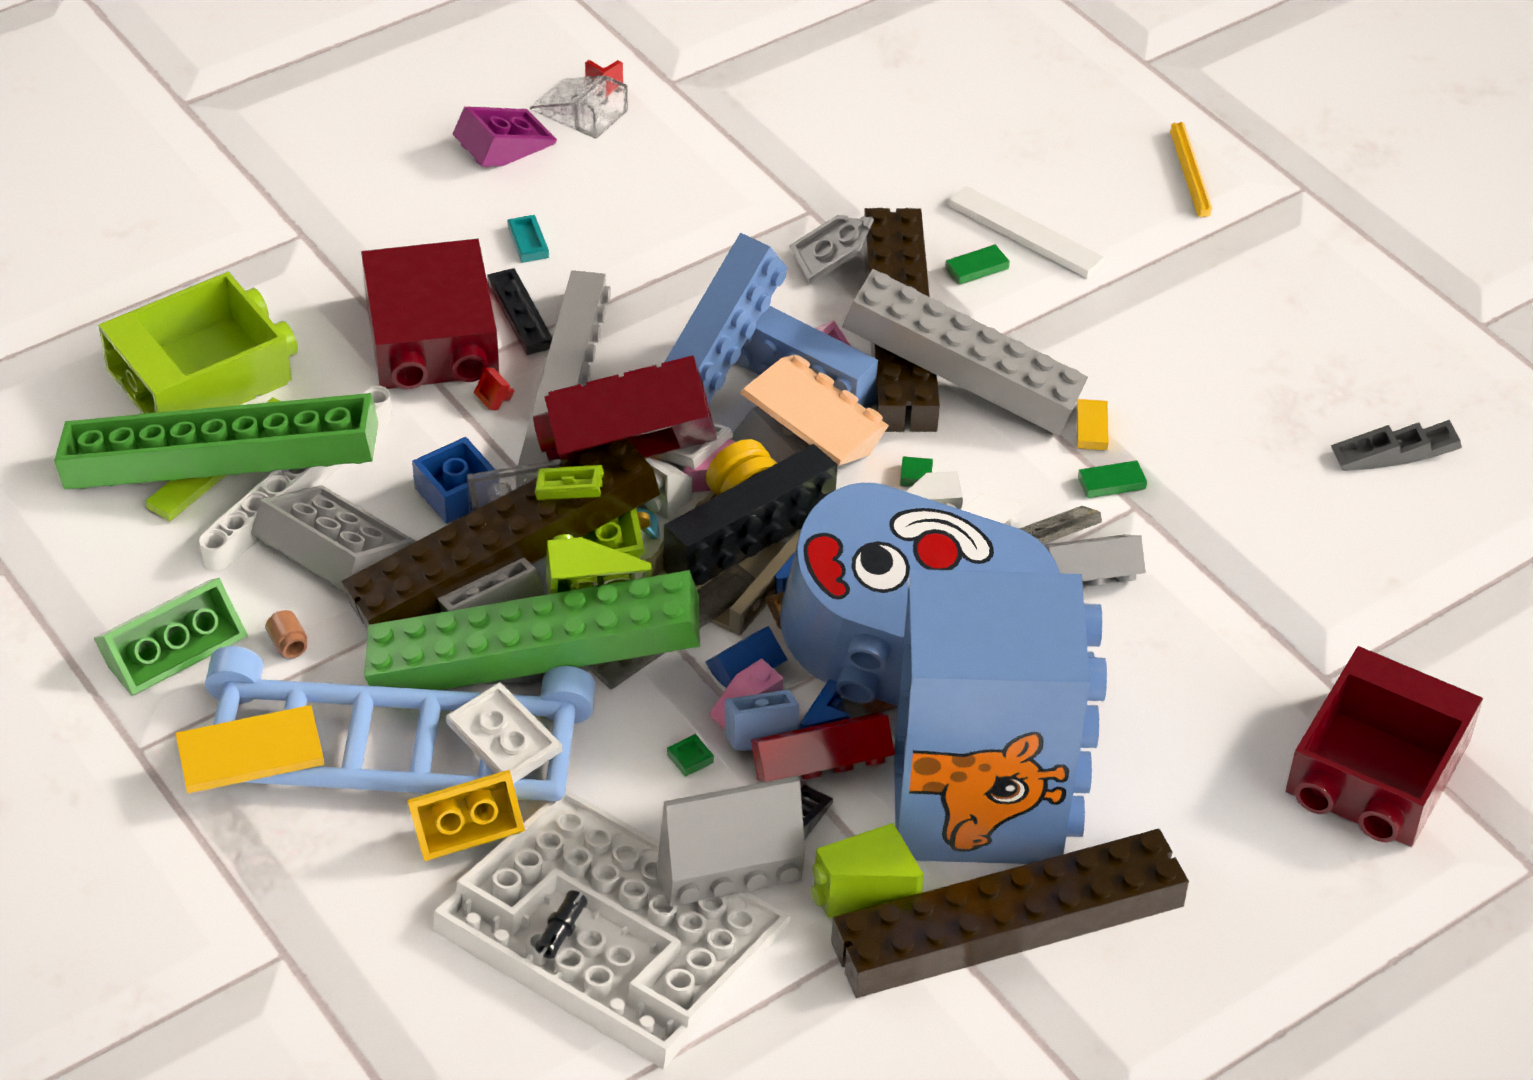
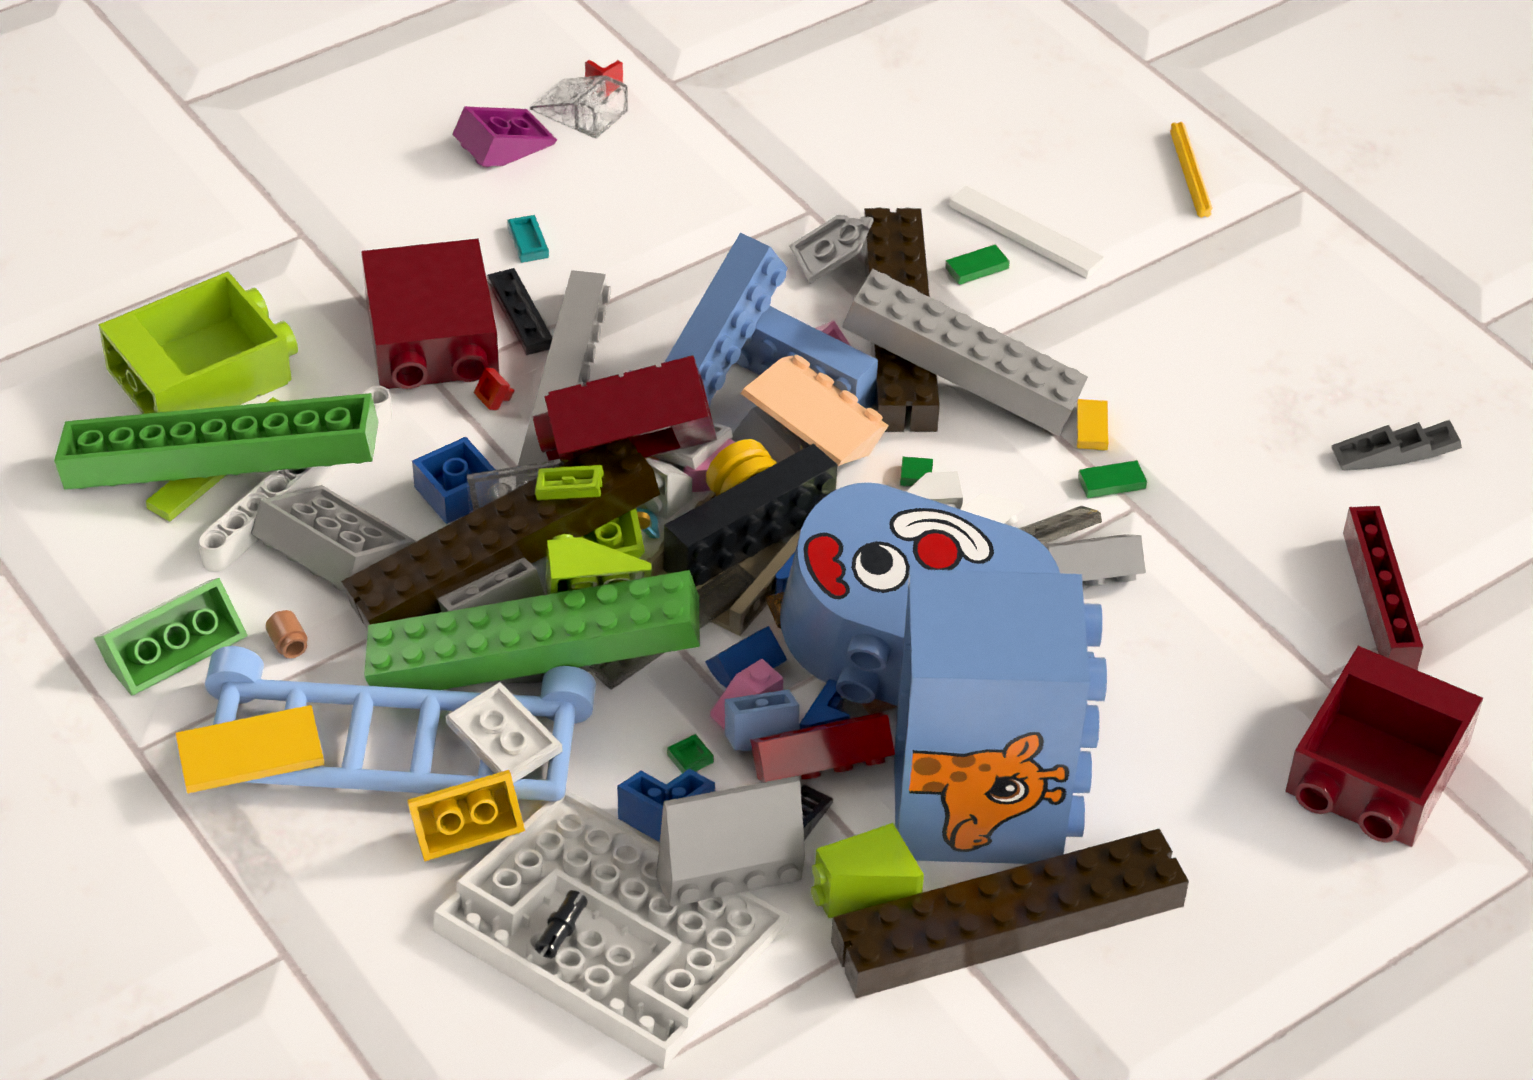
none -> blue brick [617,769,715,843]
none -> dark red brick [1343,506,1424,670]

